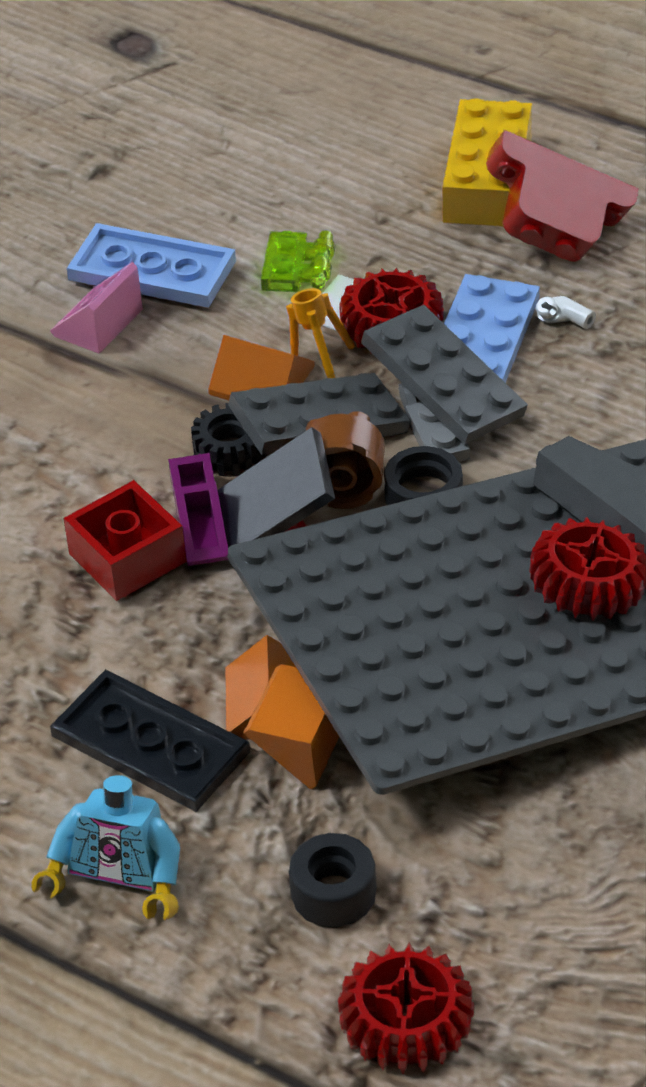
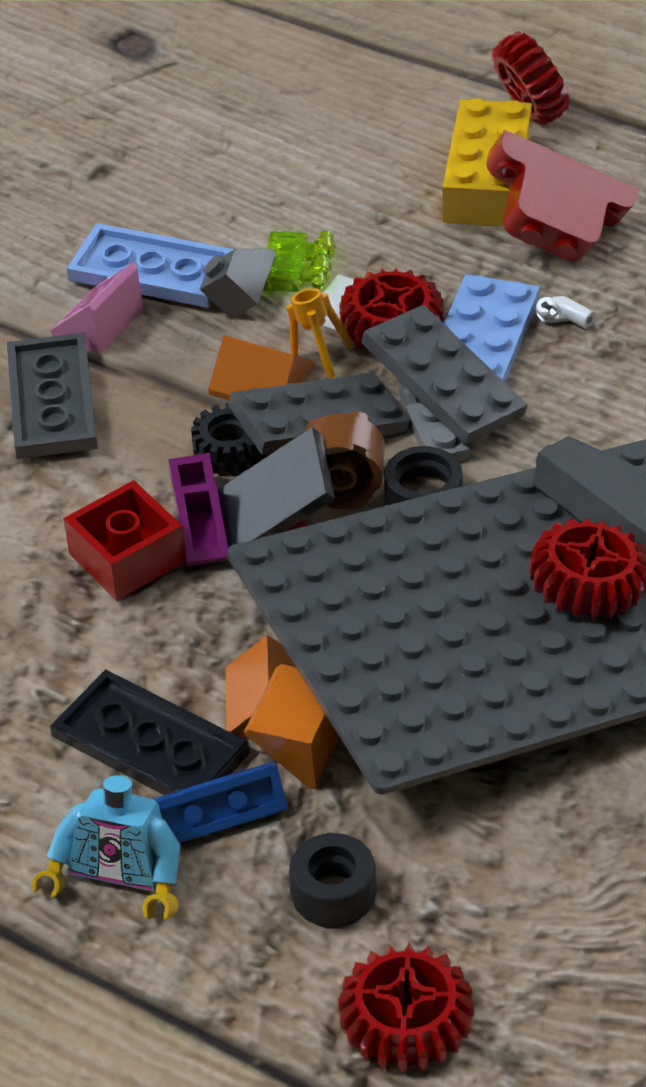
none -> dark grey plate [7,333,98,459]
none -> blue plate [153,761,288,843]
none -> dark grey slope [199,248,276,319]
none -> red gear [492,31,570,126]

